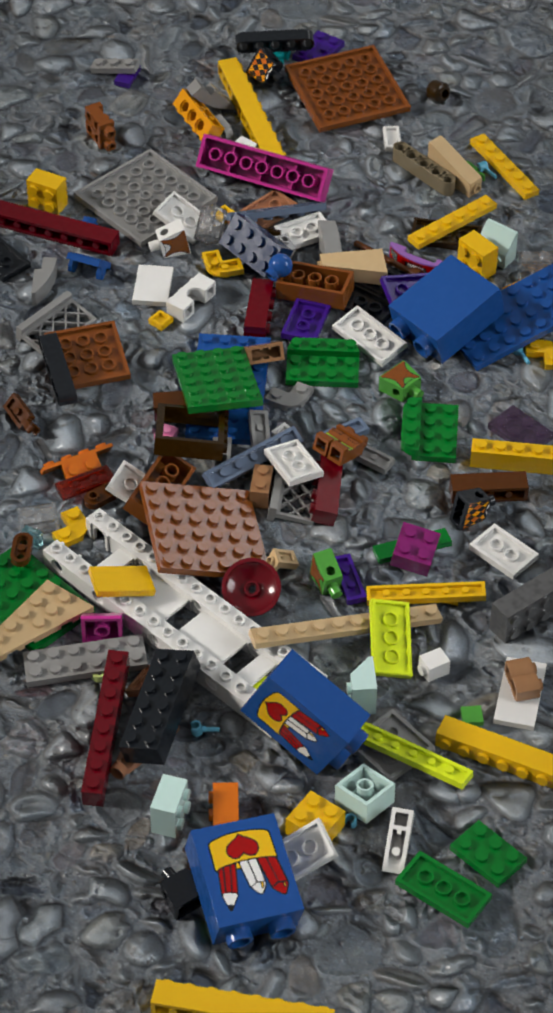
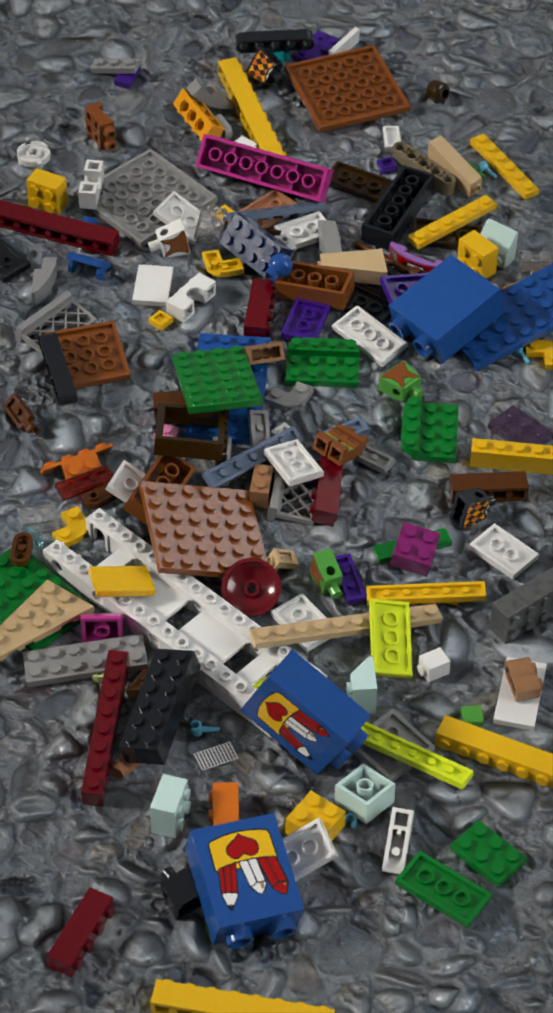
none -> white plate [17,141,51,169]
none -> dark red brick [47,887,115,978]
none -> white arch [78,159,104,209]
none -> white sticker [194,742,239,771]
none -> white tile [271,593,329,653]
none -> white tile [328,27,360,55]
none -> dark brown tile [329,161,393,203]
none -> black brick [361,165,435,249]
none -> dark purple tile [377,157,398,175]

